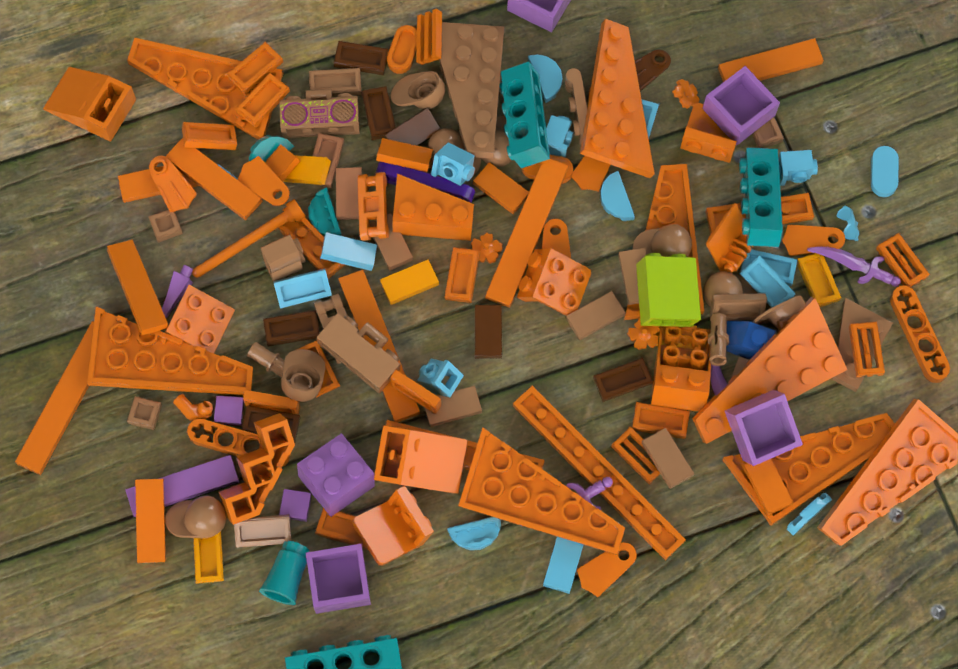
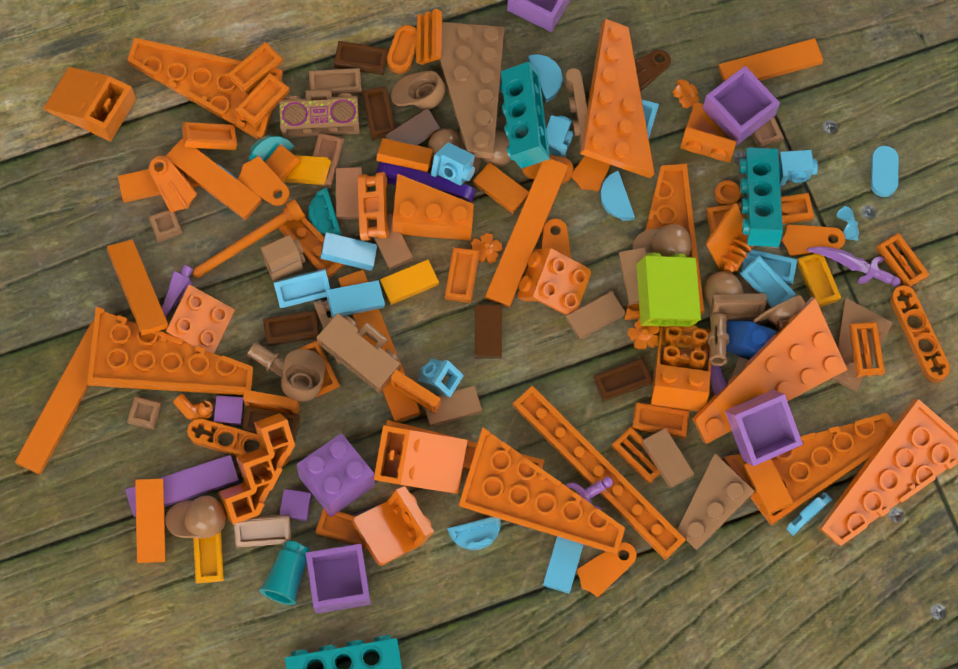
none -> medium azure tile [326,280,385,318]
none -> medium nougat wing [677,453,755,551]
none -> orange tile [714,180,741,206]

